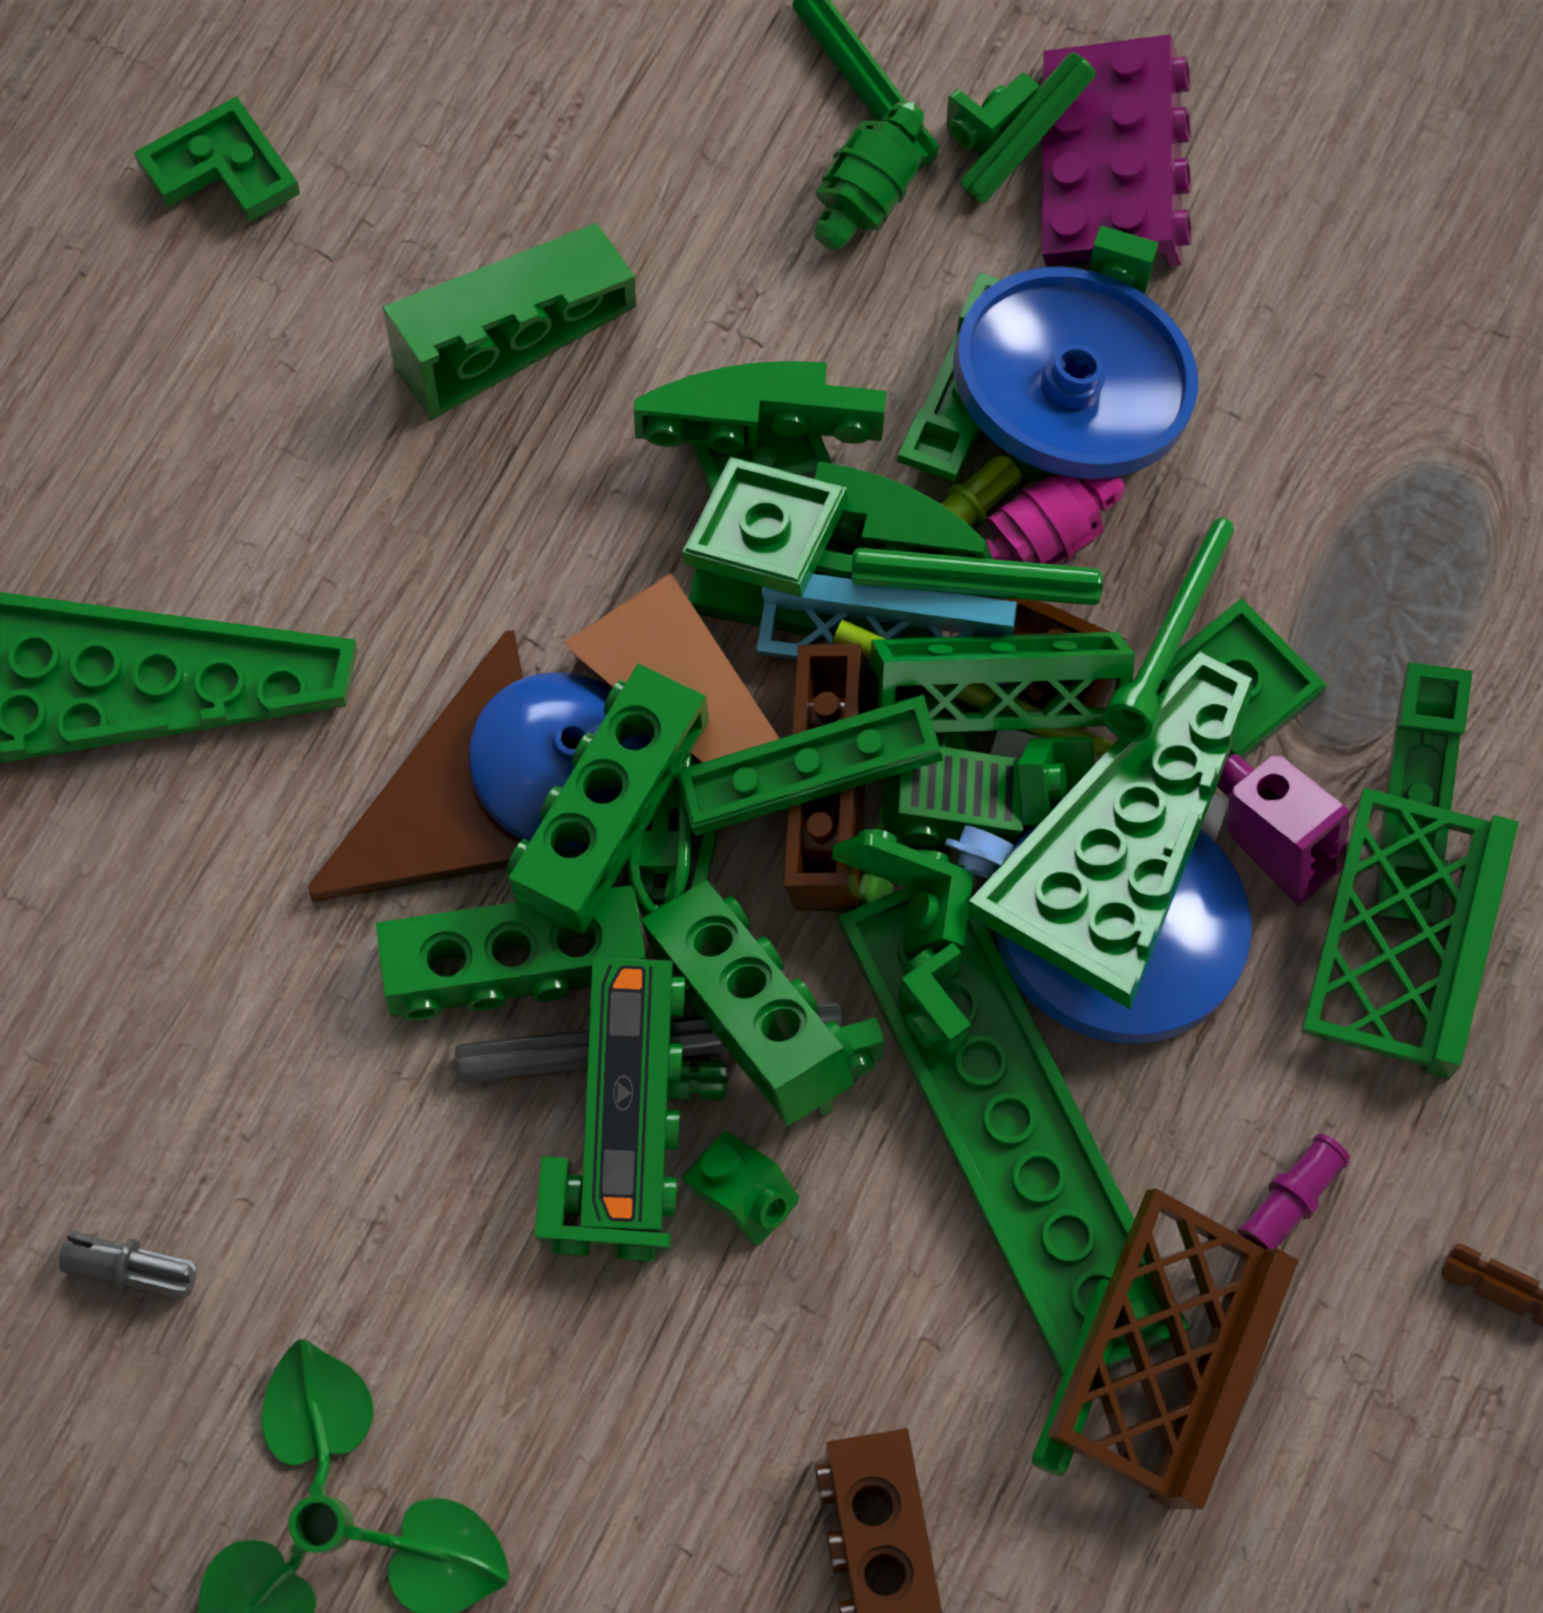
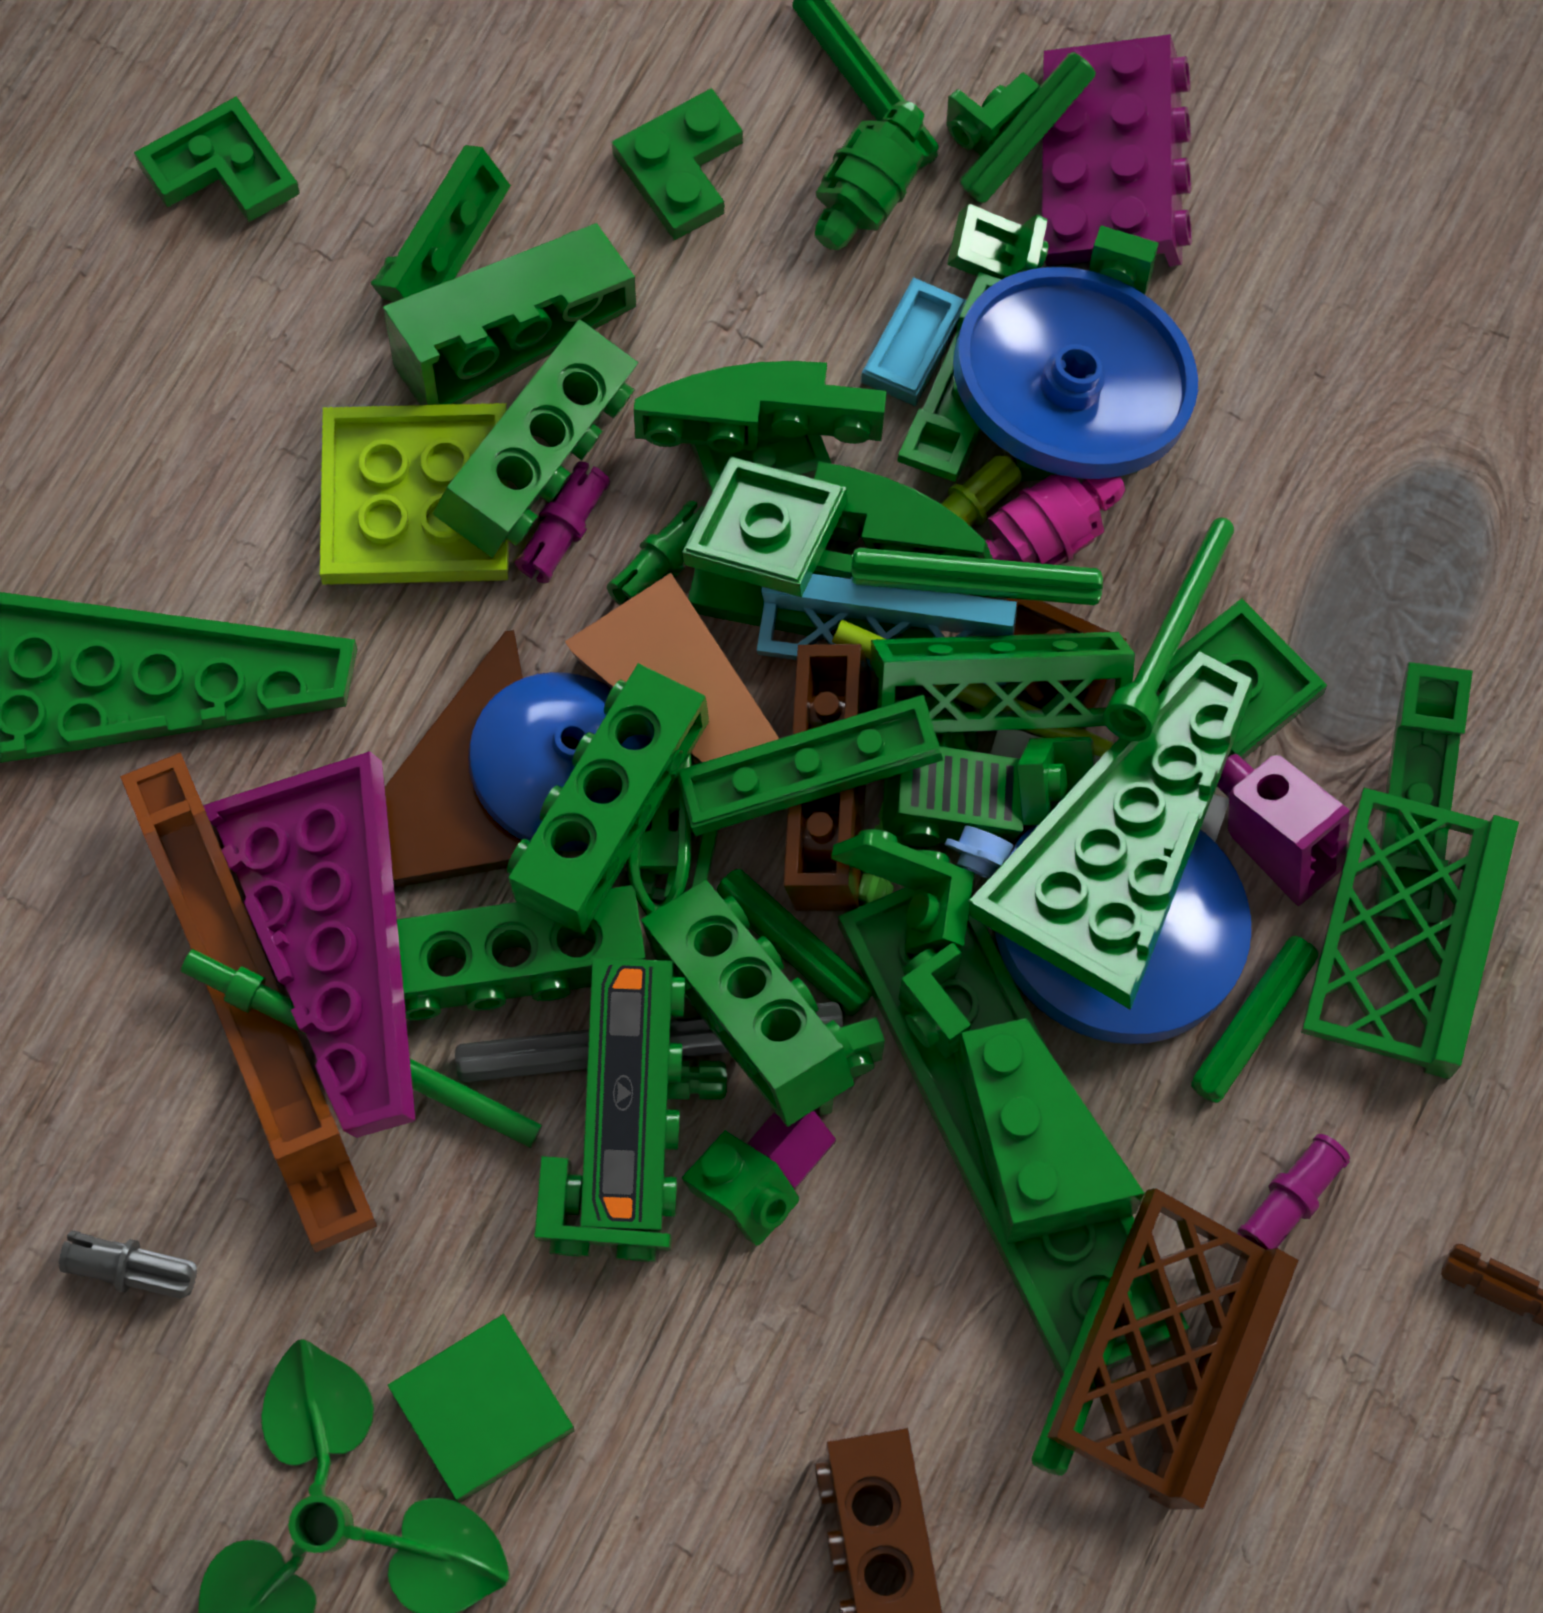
none -> dark orange slope [120,752,377,1253]
none -> green bar [181,949,542,1148]
none -> magenta wing [203,751,416,1138]
none -> lime plate [320,403,509,585]
none -> green hinge [371,145,511,303]
none -> green tile [387,1314,575,1503]
none -> green brick [432,319,639,558]
none -> magenta pin [515,461,610,584]
none -> green pin [607,500,705,606]
none -> green plate [612,88,743,241]
none -> green axle [717,869,873,1016]
none -> magenta slope [747,1111,836,1190]
none -> medium azure tile [861,277,967,406]
none -> green bracket [947,204,1048,280]
none -> green wedge [957,1018,1145,1244]
none -> green axle [1191,936,1319,1103]

